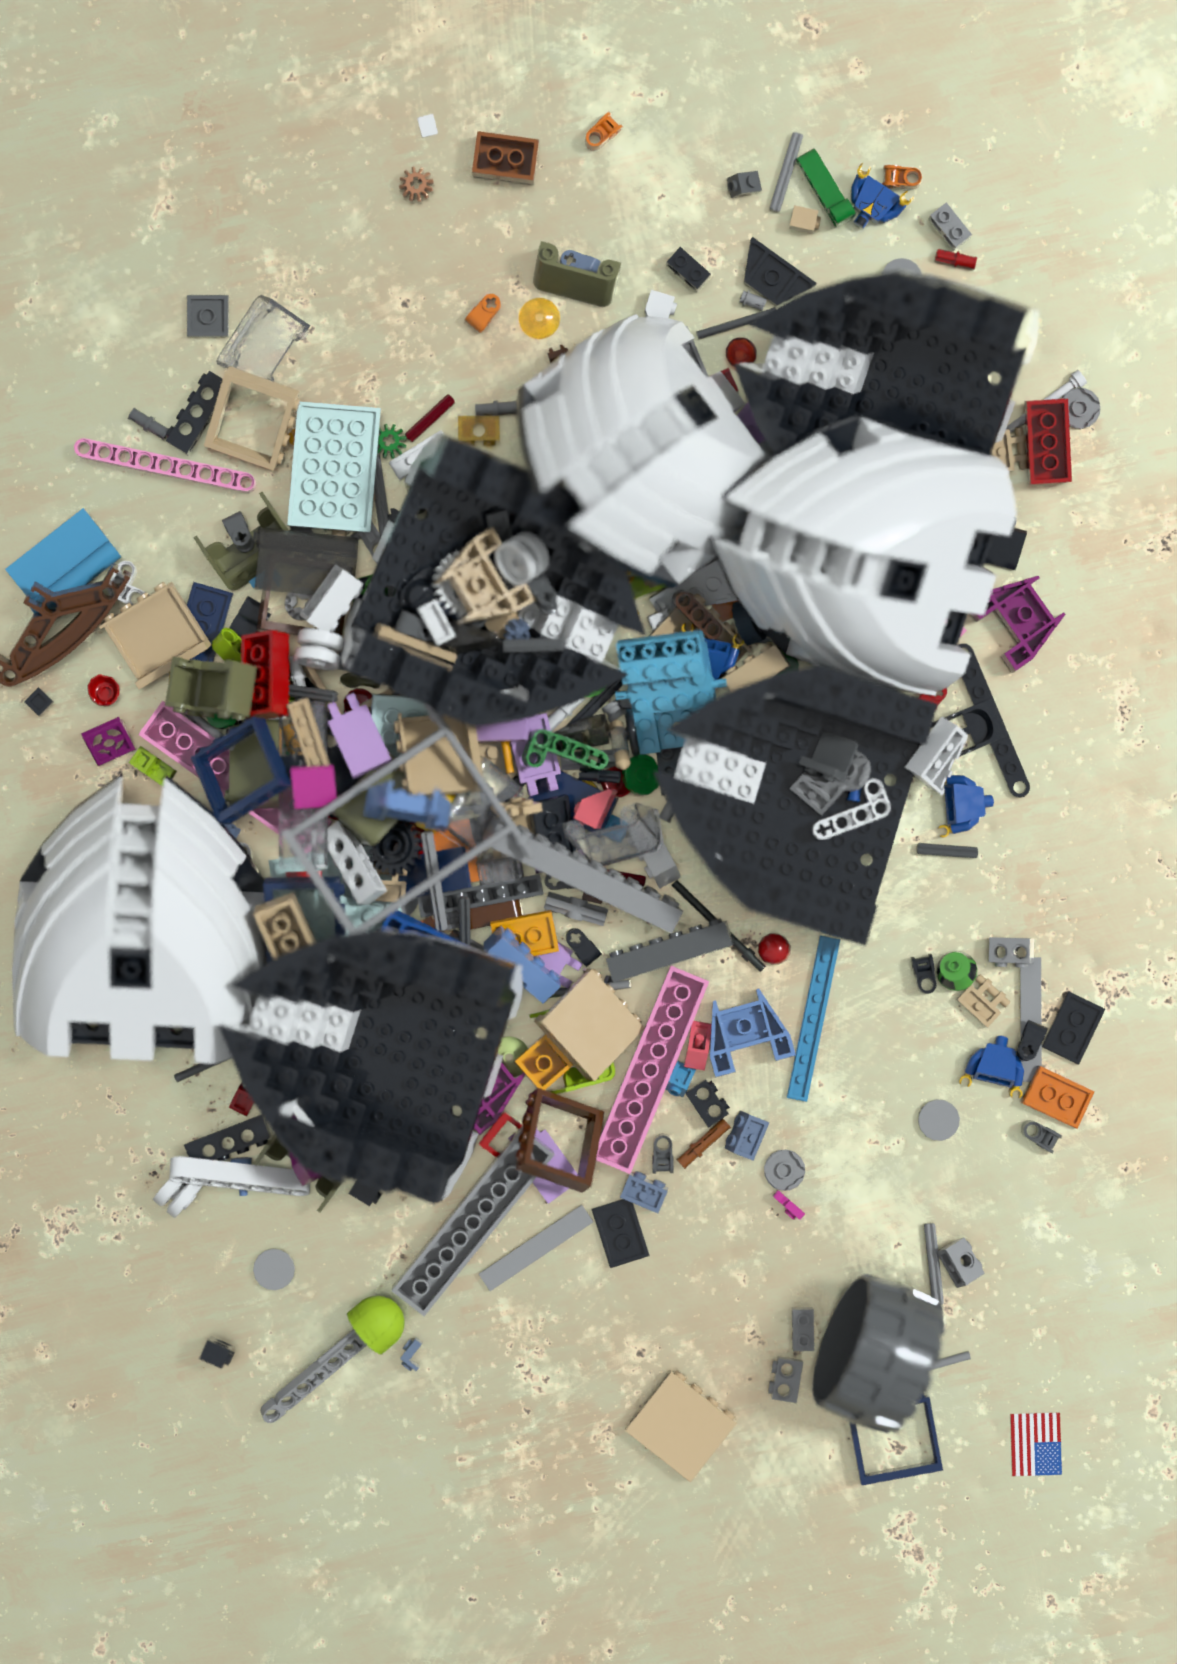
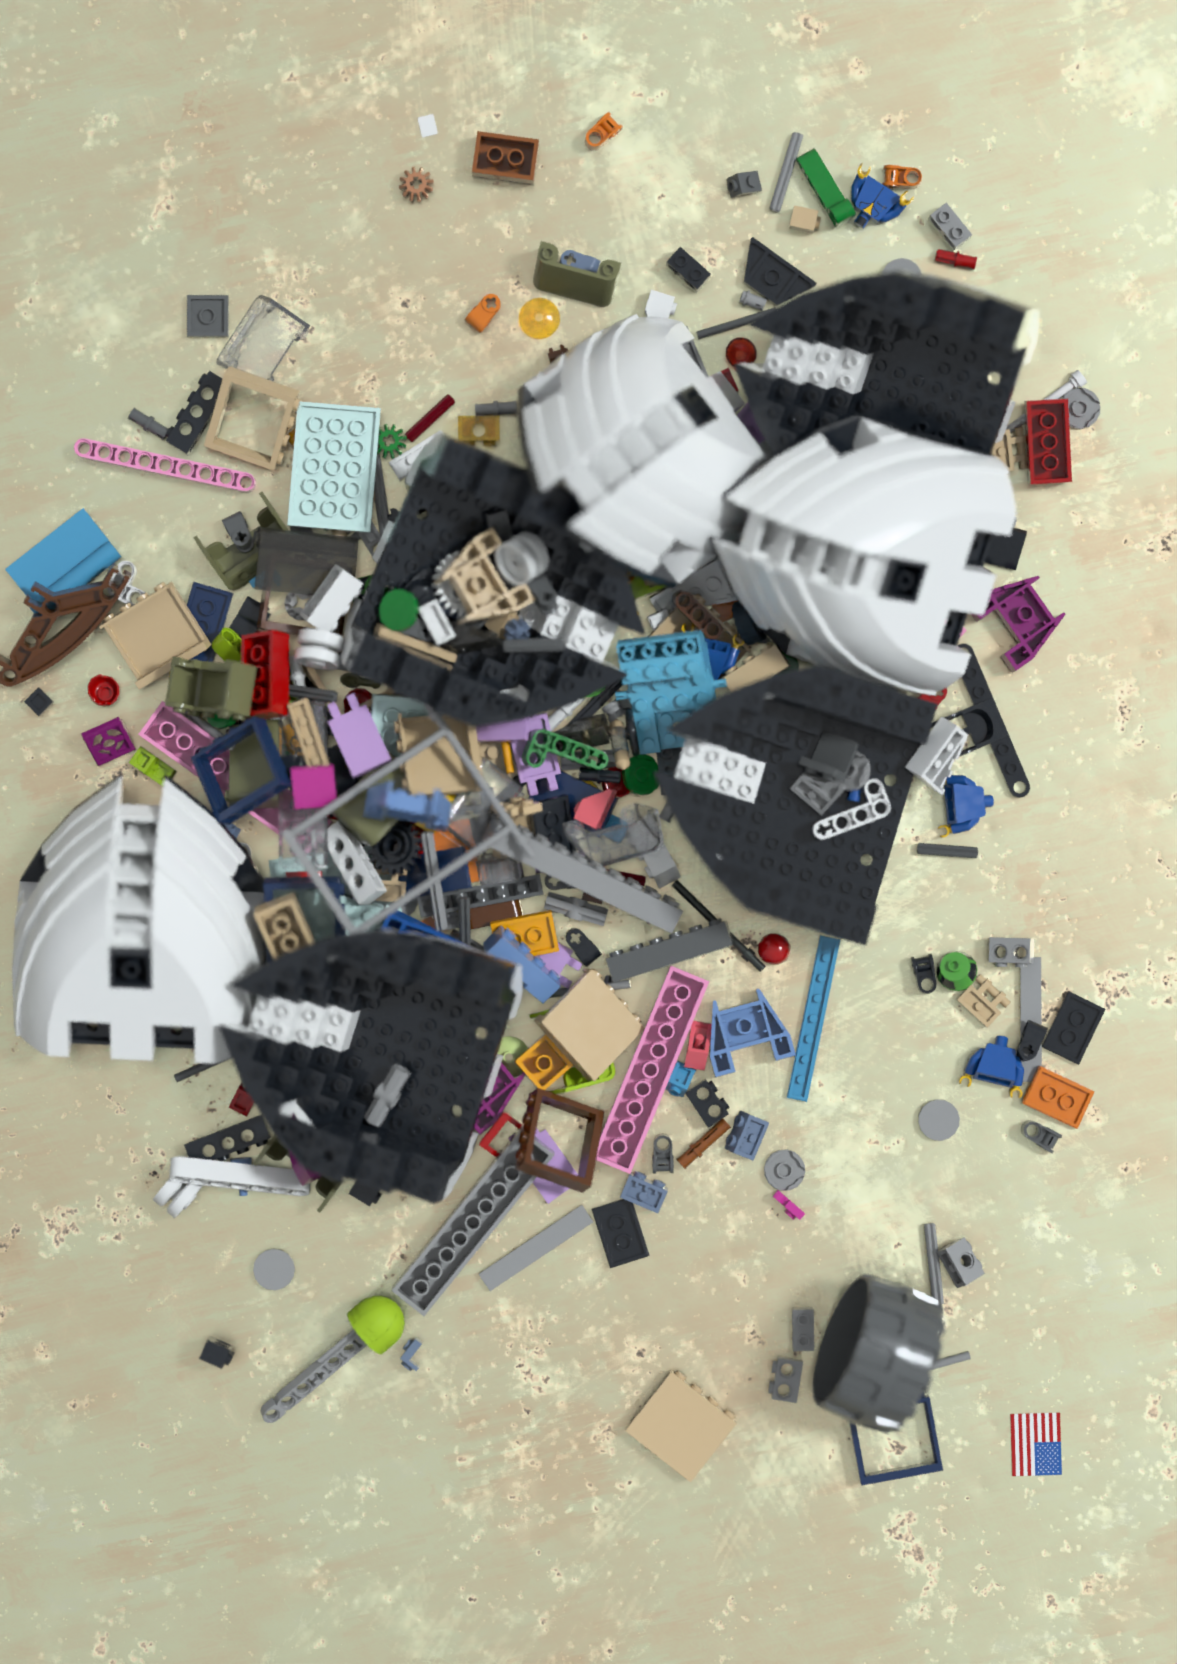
none -> light grey piece [364,1064,411,1127]
none -> green tile [379,589,419,631]

